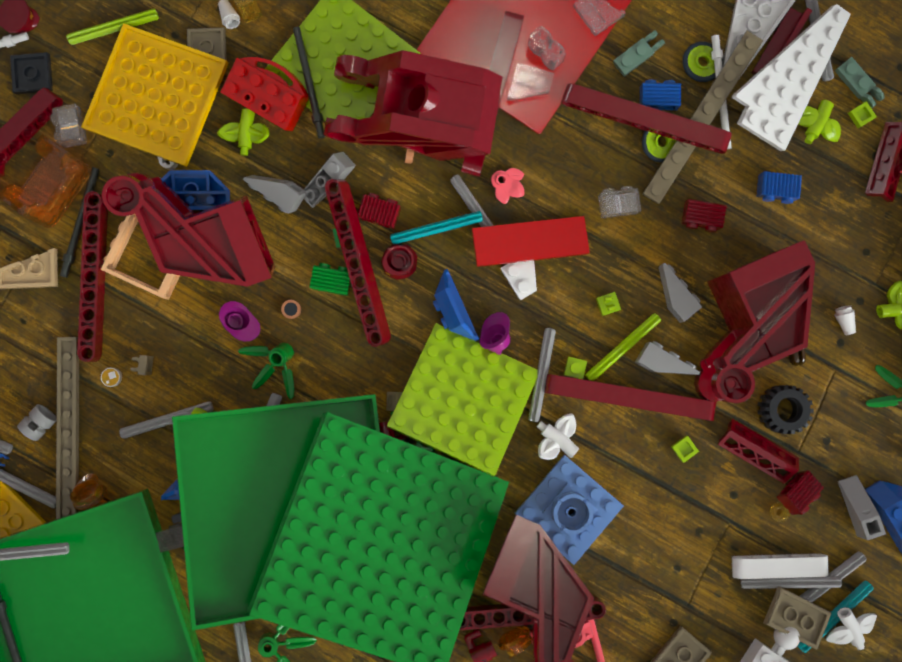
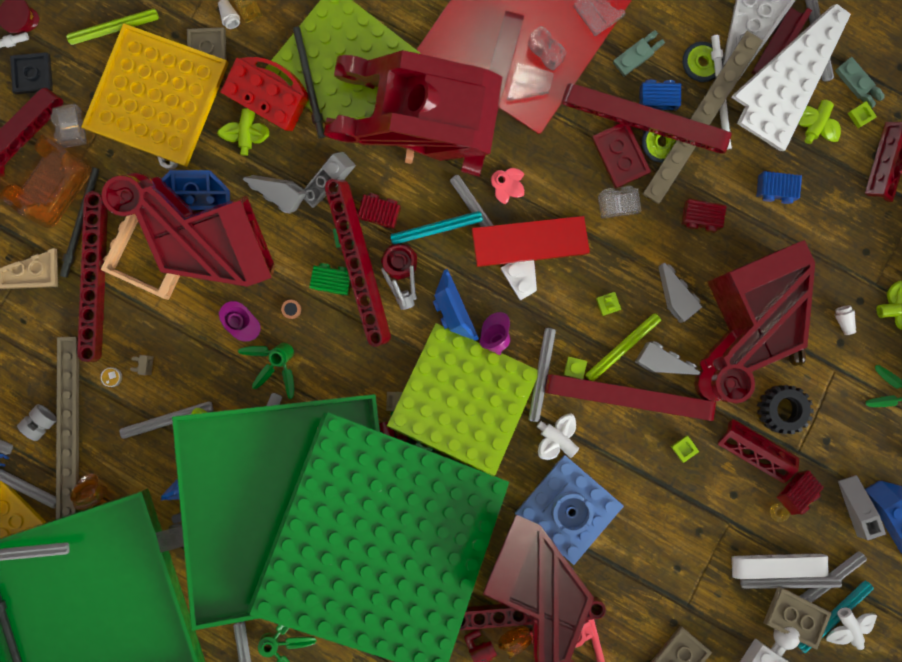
none -> light grey plant [381,265,417,310]
none -> dark red plate [592,123,651,189]

